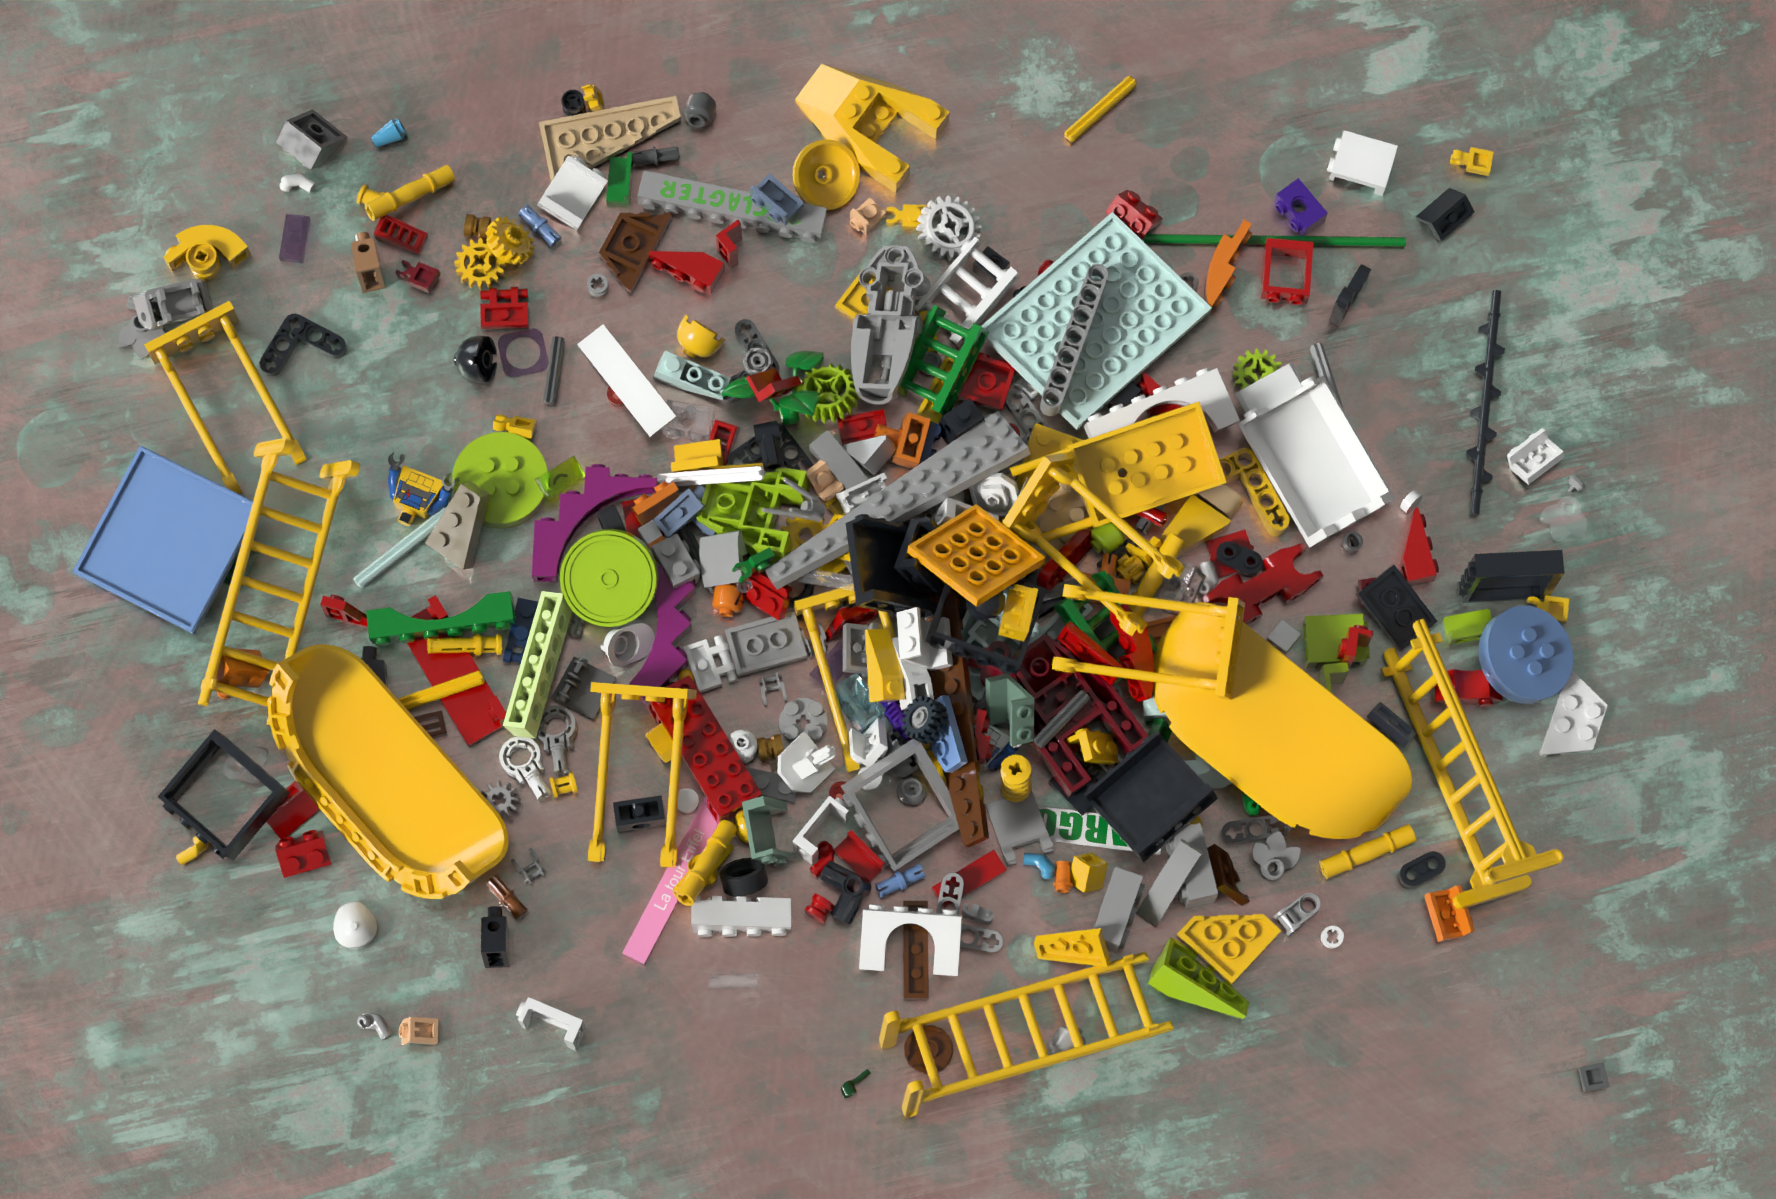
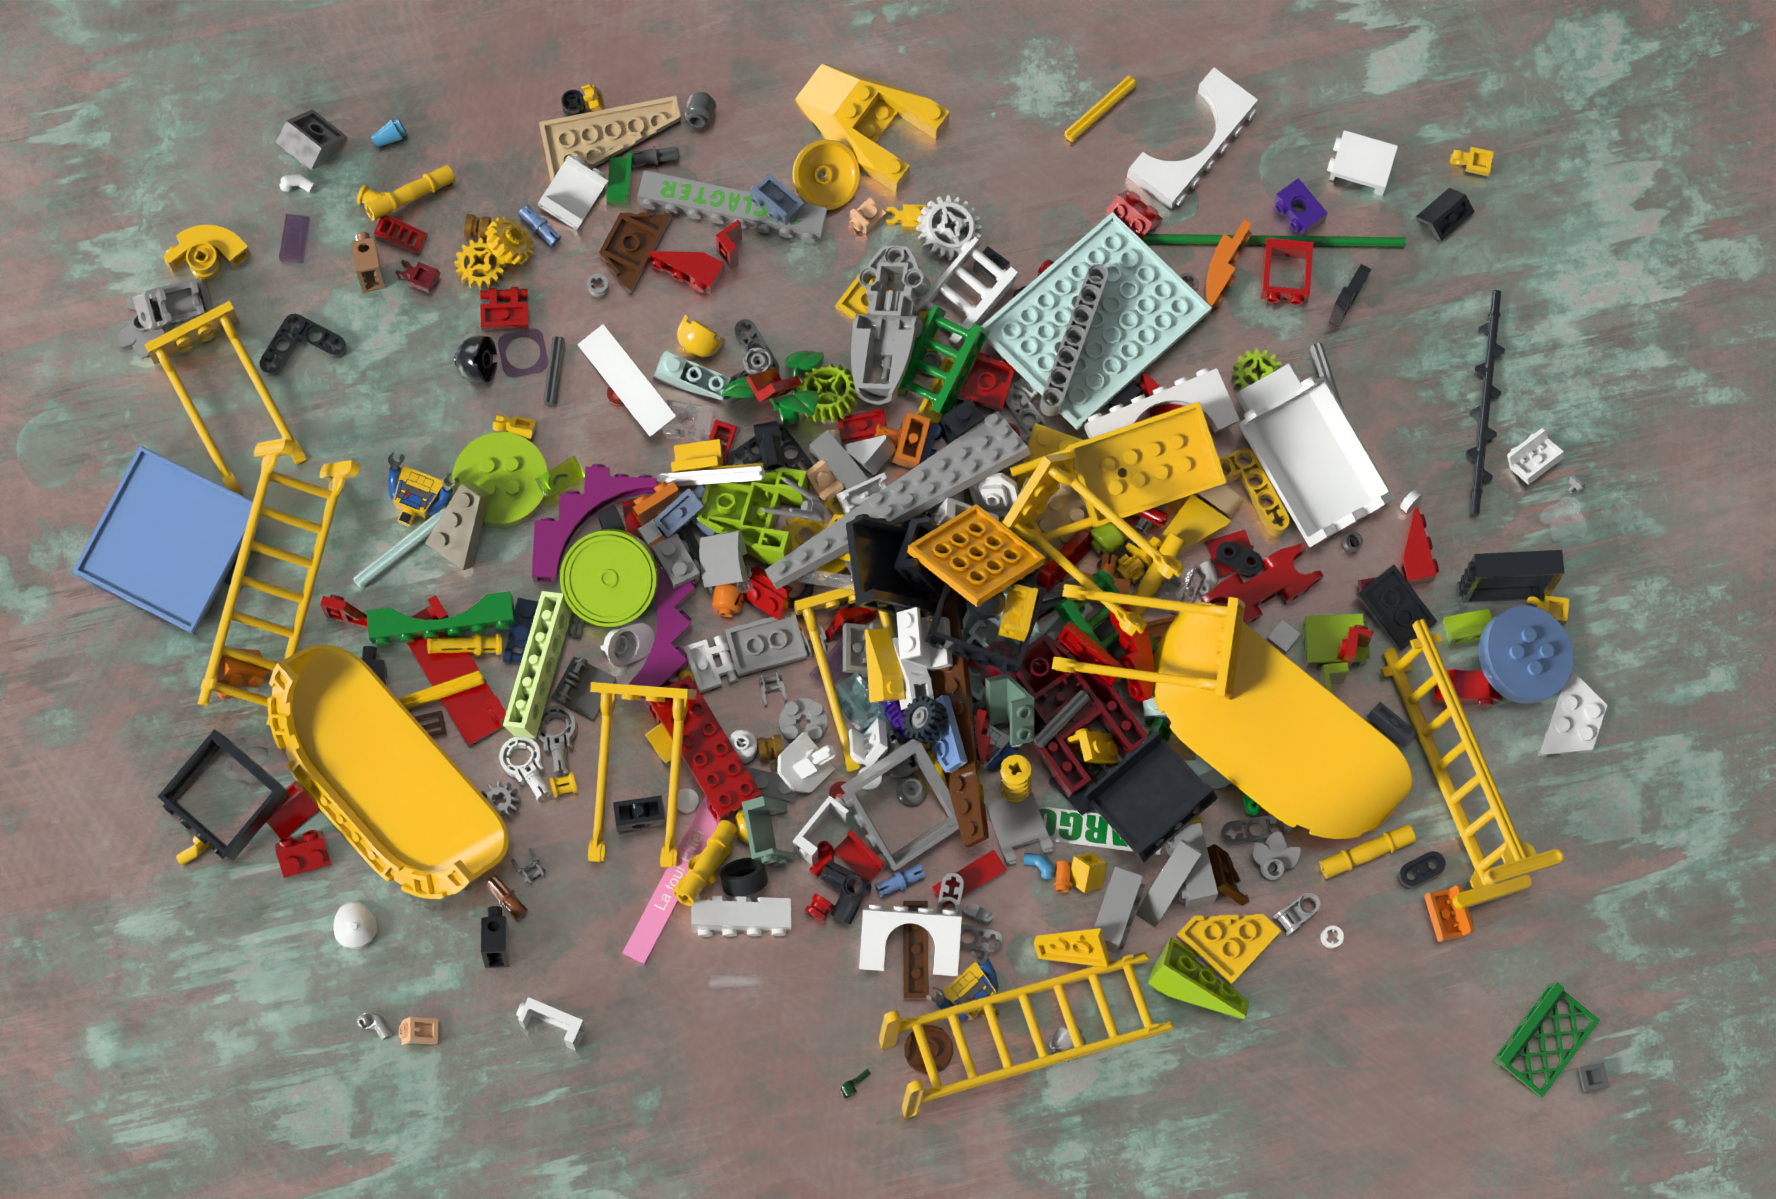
green plate [732,547,775,583] -> none
none -> torso [926,946,1000,1022]
none -> white arch [1127,67,1258,210]
none -> green fence [1492,982,1600,1098]

